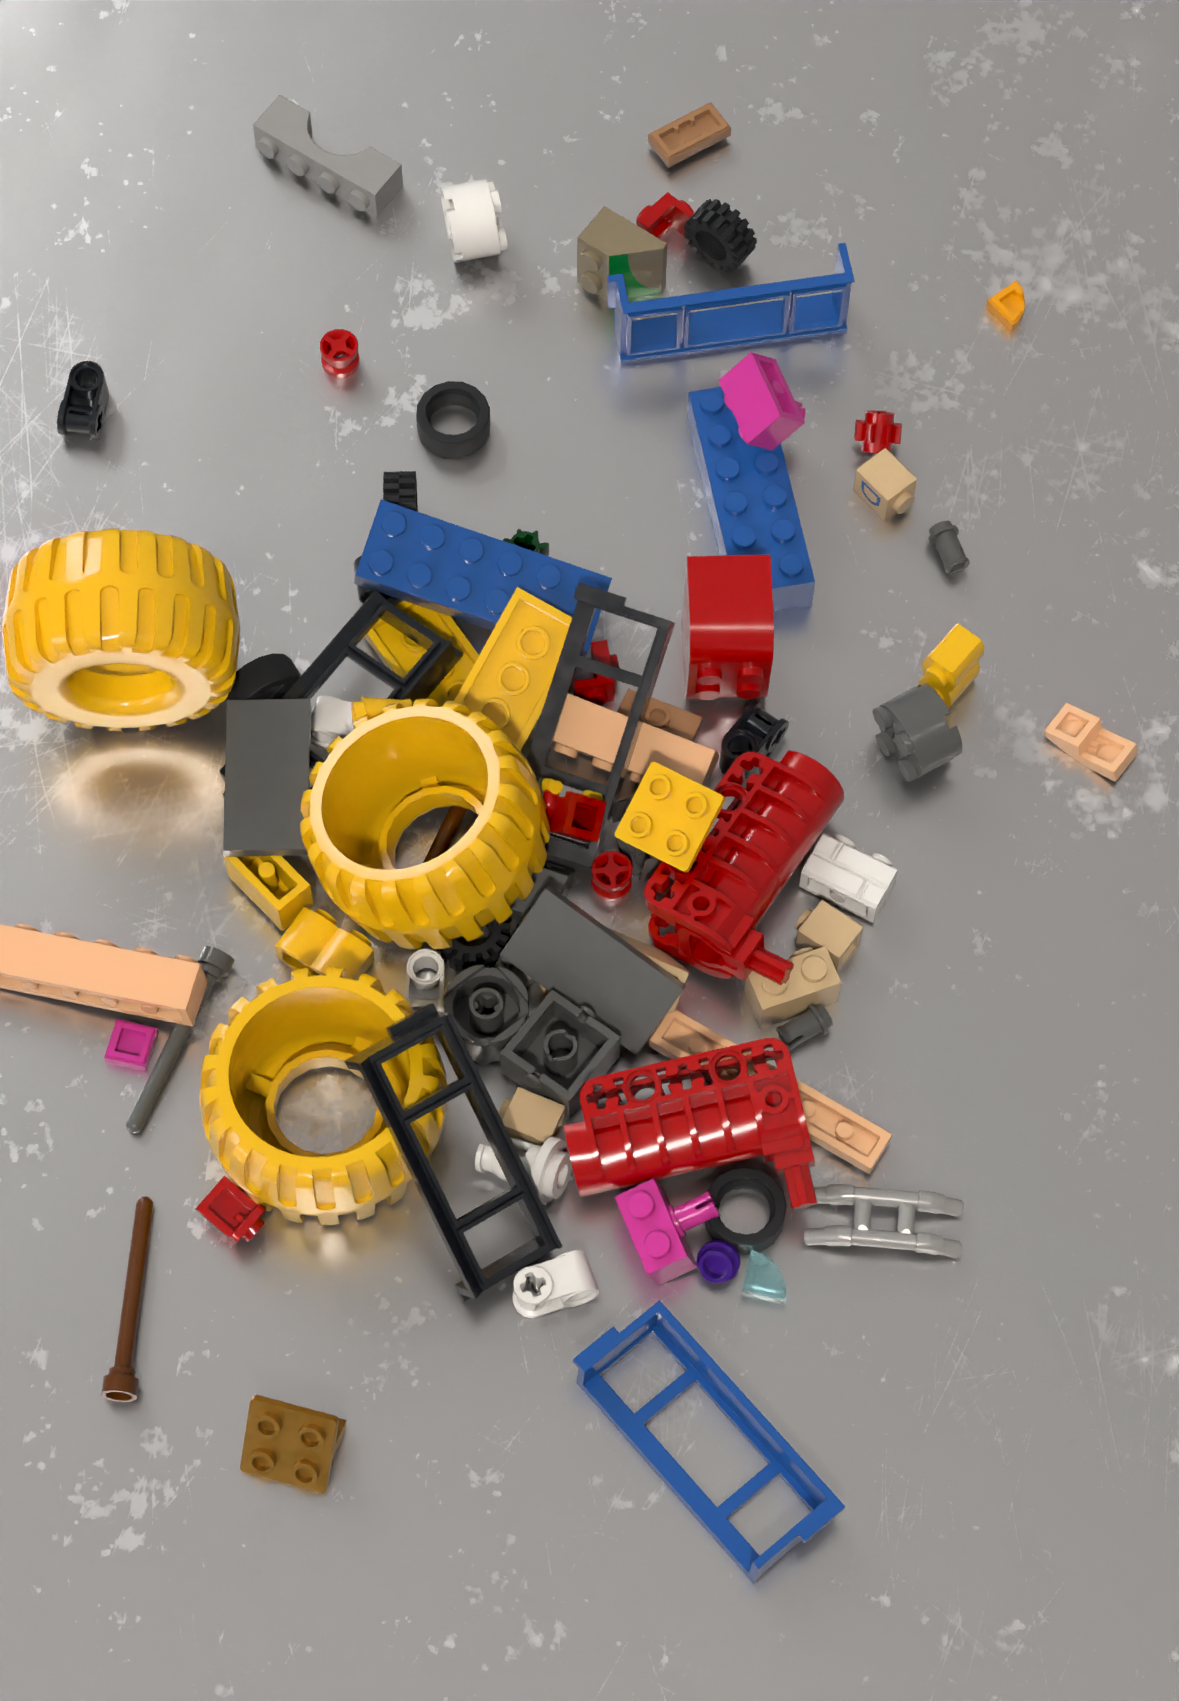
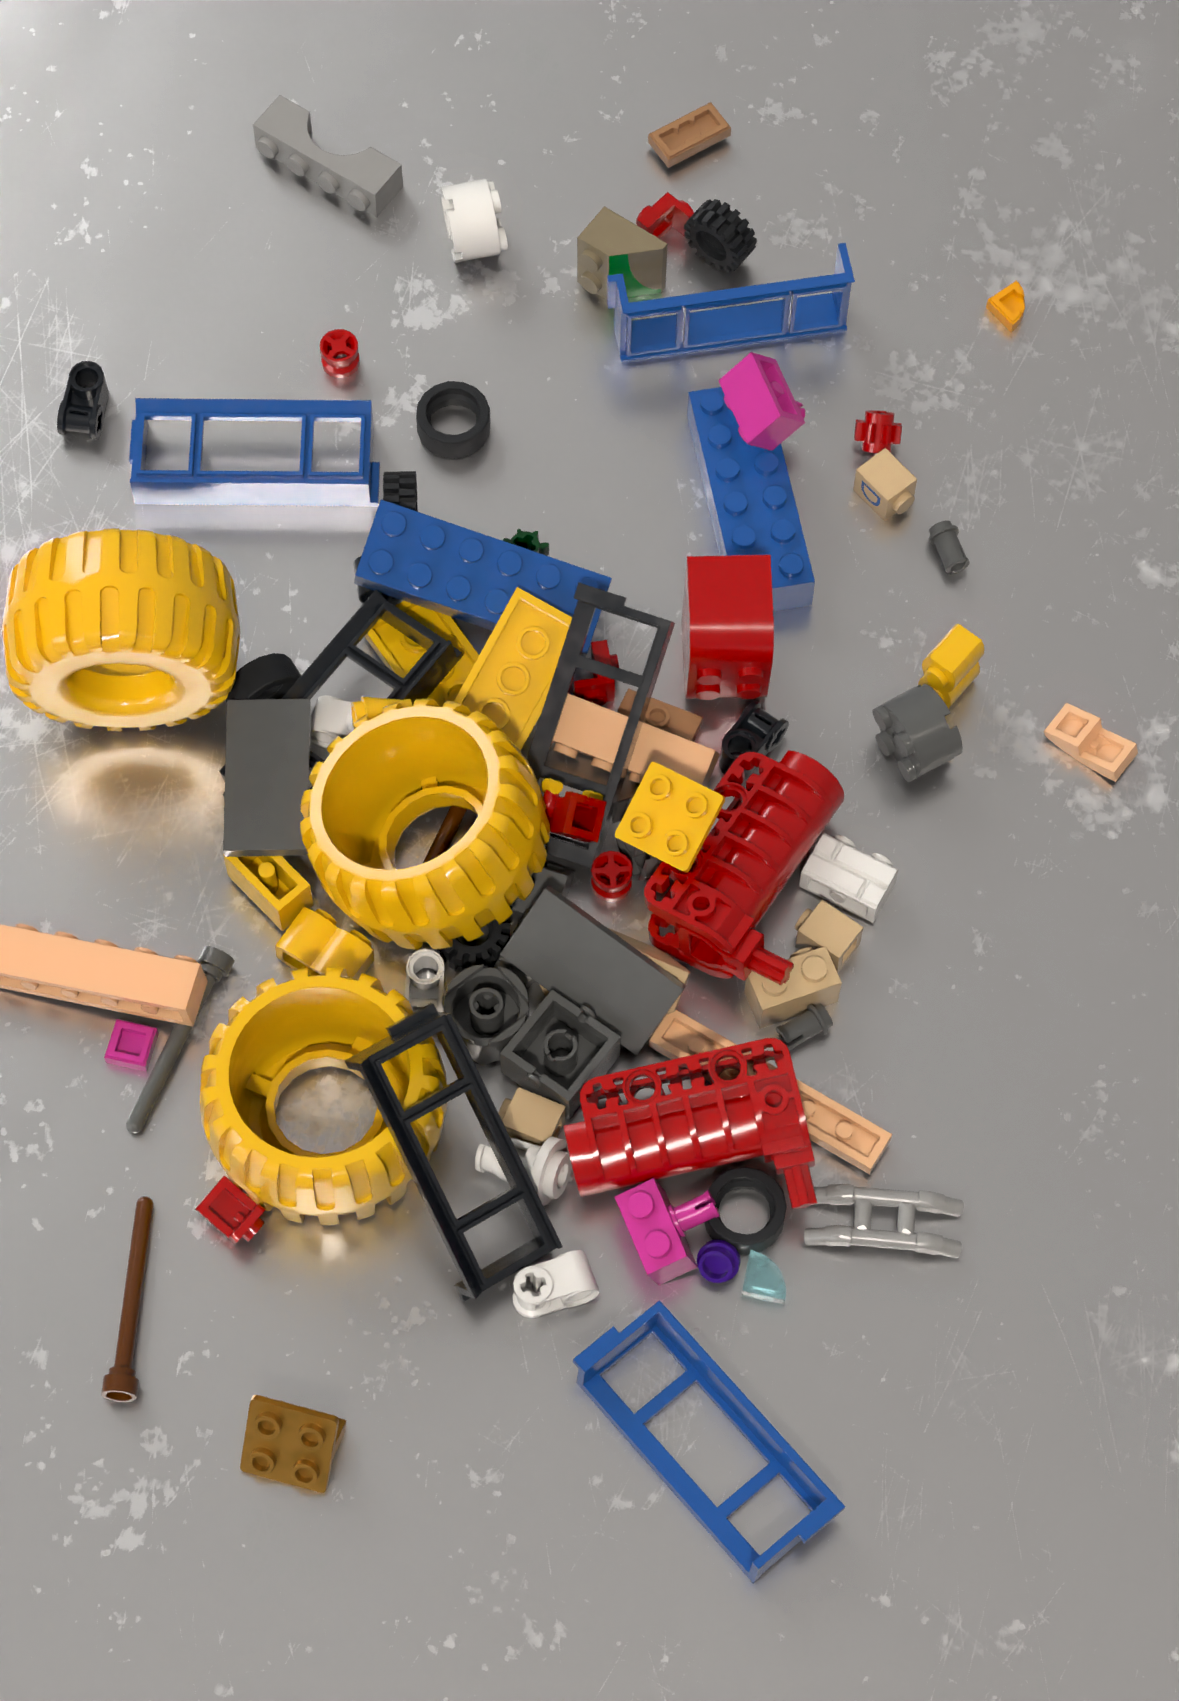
none -> blue piece [129,398,380,507]

